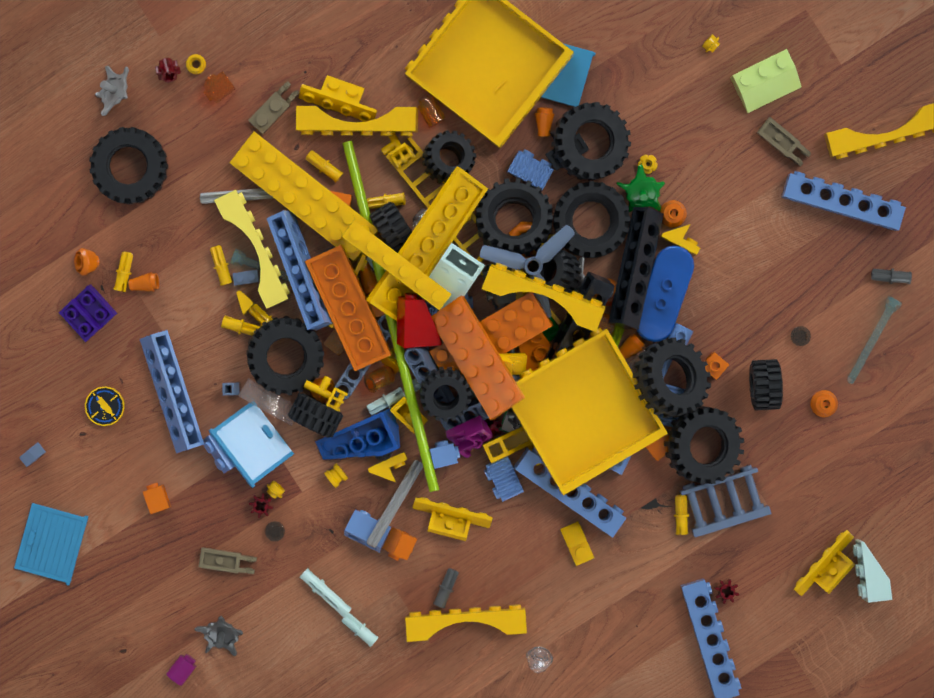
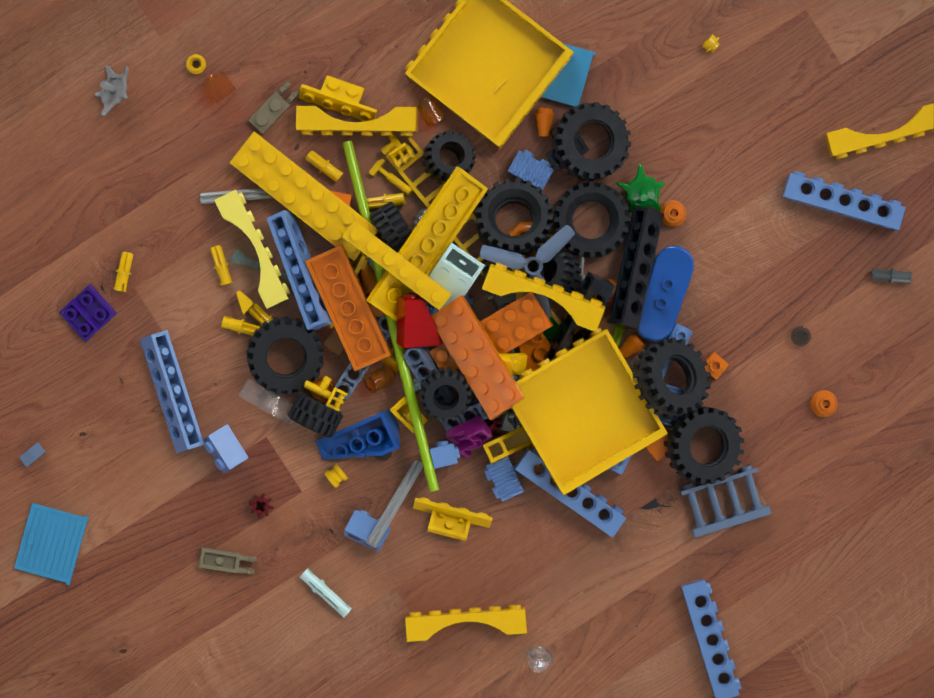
orange cone [74,248,99,275] -> none
tile [85,386,125,426] -> none
black tyre [89,127,168,205] -> none
orange cone [128,272,160,292] -> none
orange brick [143,482,171,515] -> none
dark red gear [155,58,181,83] -> none
magenta brick [166,654,197,686] -> none
dark grey piece [195,616,243,656] -> none
piece [209,400,294,488] -> none
sand blue piece [222,382,240,396] -> none
sand blue piece [232,270,260,286] -> none
clear smoke plate [265,521,285,541] -> none
yellow plate [267,481,285,499] -> none
light aqua axle [342,613,378,647] -> none
light aqua axle [367,387,406,415] -> none
yellow slope [368,451,408,482] -> none
orange brick [382,527,417,560] -> none
dark grey axle [433,568,459,608] -> none
yellow slope [560,521,594,566] -> none
yellow plate [638,155,658,174] -> none
yellow slope [660,224,701,256] -> none
yellow axle [674,495,690,535] -> none
dark red gear [714,579,739,604] -> none
yellowish green slope [730,49,802,113] -> none
black tyre [749,359,783,411] -> none
dark tan hinge [756,117,811,167] -> none
yellow bracket [794,530,856,596] -> none
clear light blue piece [847,296,902,384] -> none
light aqua slope [853,539,892,603] -> none
none -> yellow piece [368,159,413,195]

